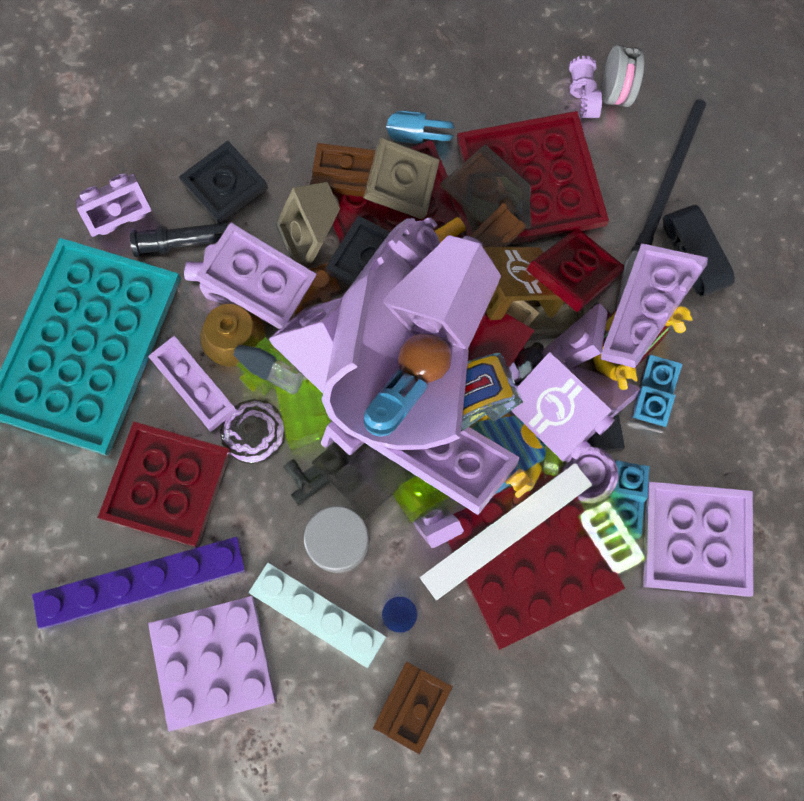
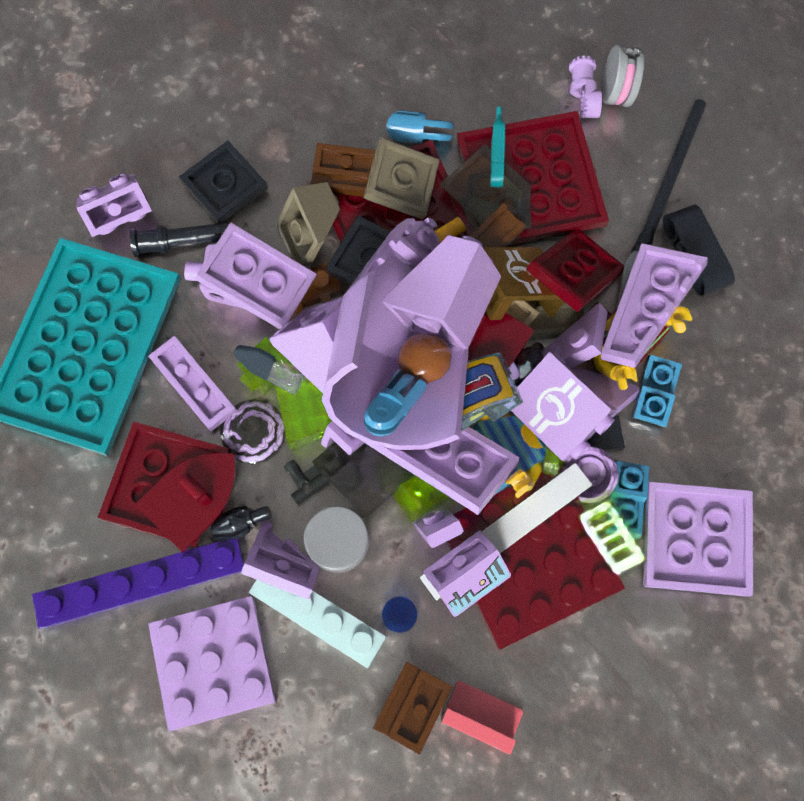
pearl gold cone [200,304,265,367] -> none
none -> dark red shield [135,453,236,553]
none -> black piece [211,506,272,540]
none -> lavender wing [241,521,320,599]
none -> lavender panel [423,530,511,617]
none -> coral panel [441,681,523,755]
none -> teal piece [490,106,505,188]

